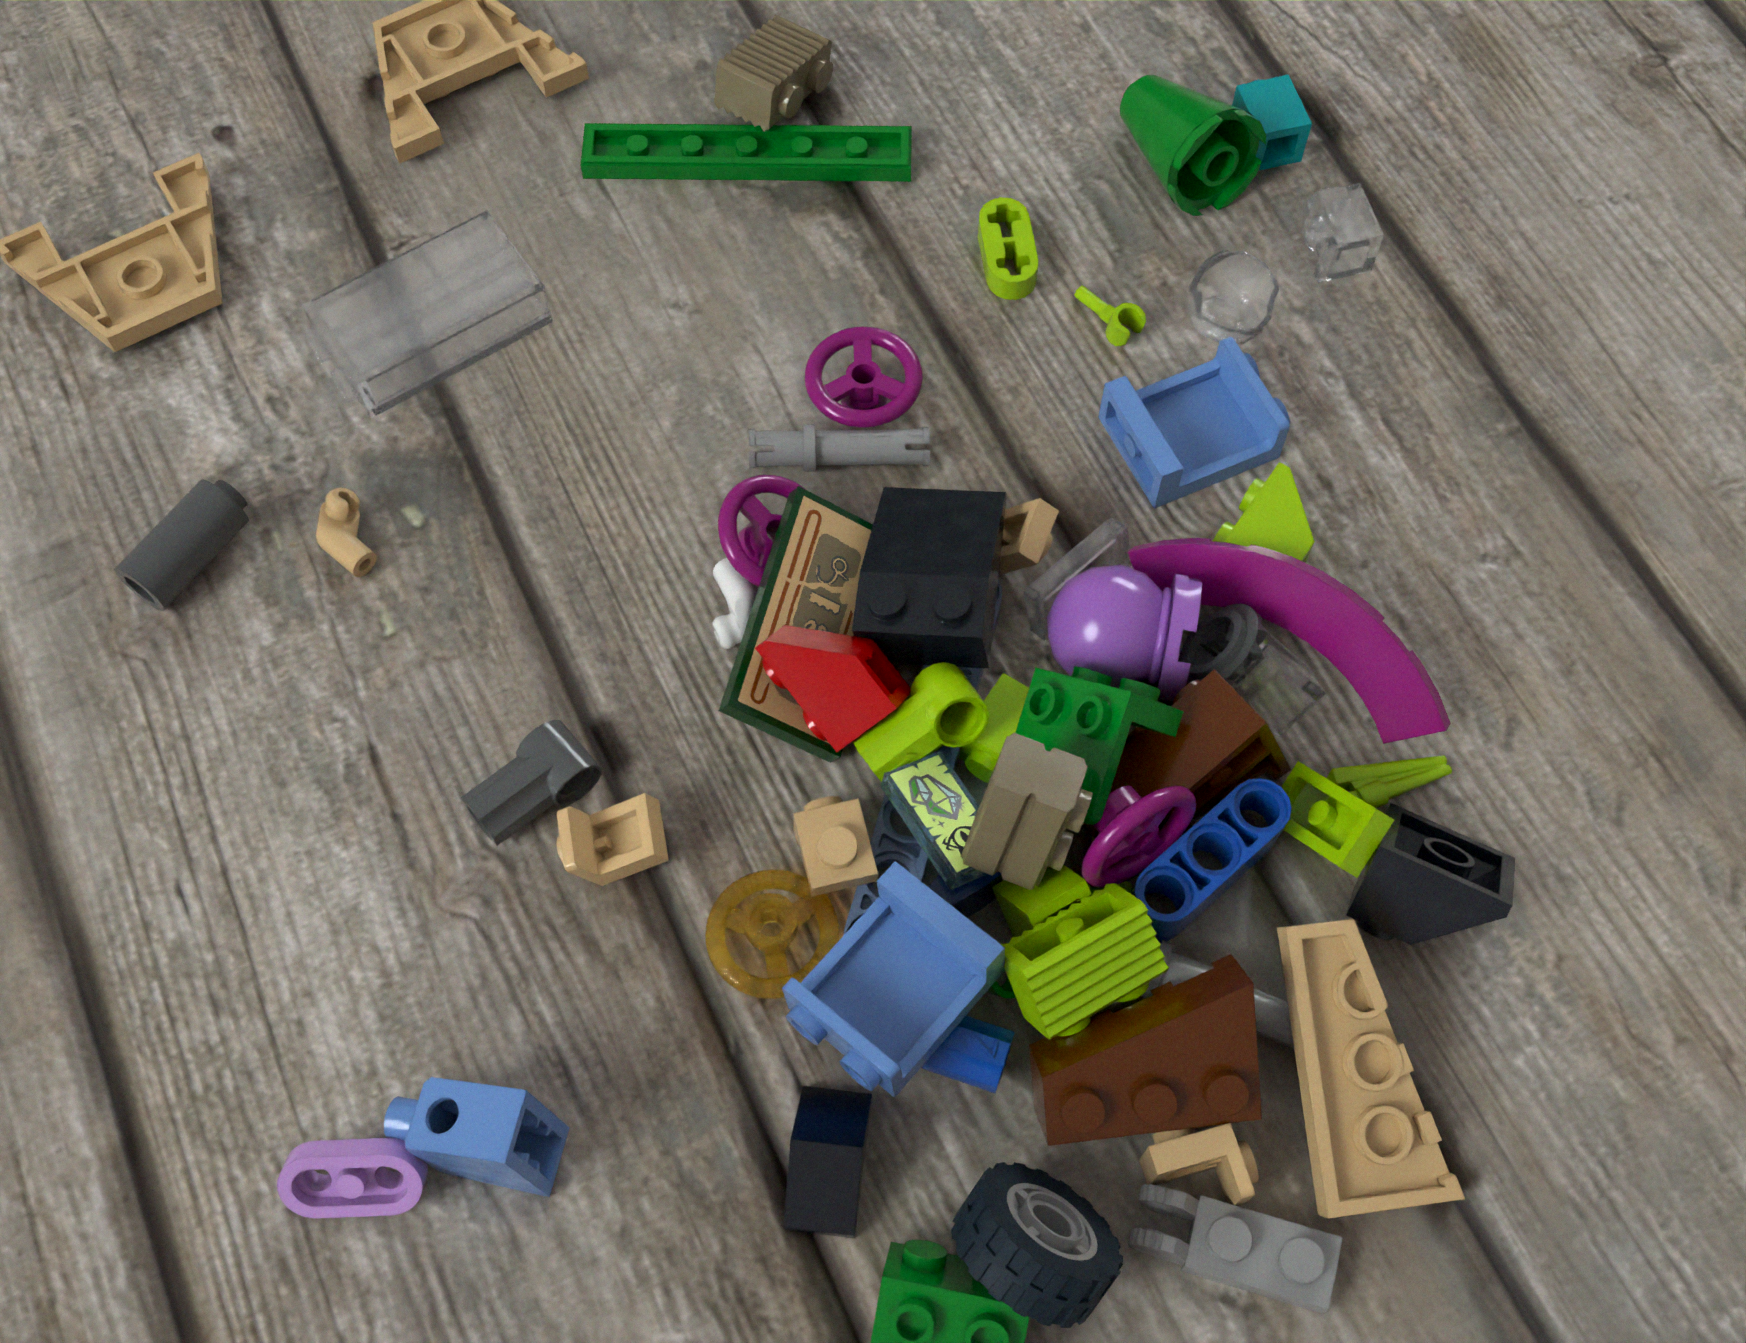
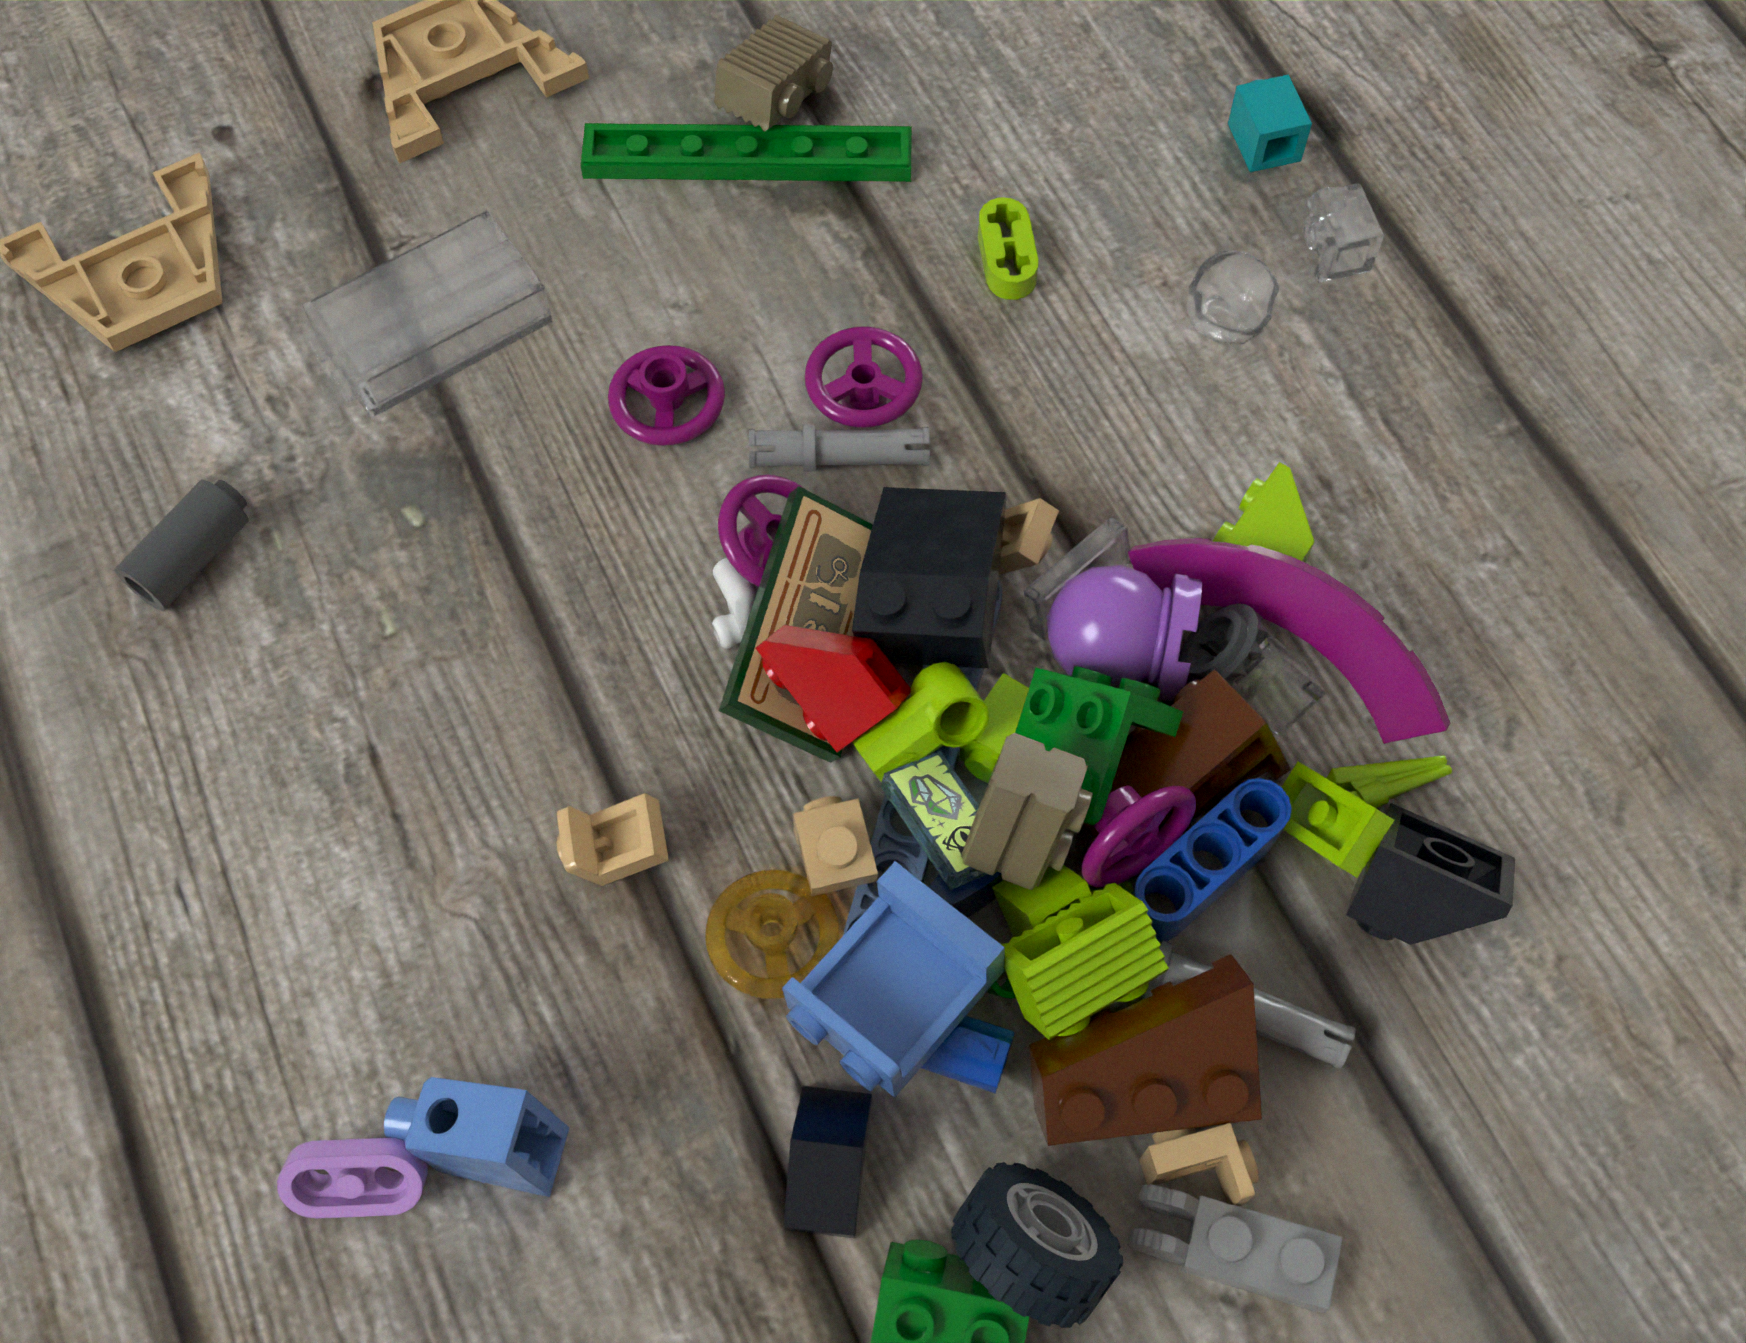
tan arm [316,488,377,577] -> none
dark grey piece [461,720,602,846] -> none
lime hand [1074,285,1146,346] -> none
medium blue panel [1098,337,1290,509] -> none
green cone [1120,75,1266,216] -> none
tan wing [1277,919,1465,1219] -> none
none -> magenta piece [608,345,725,446]

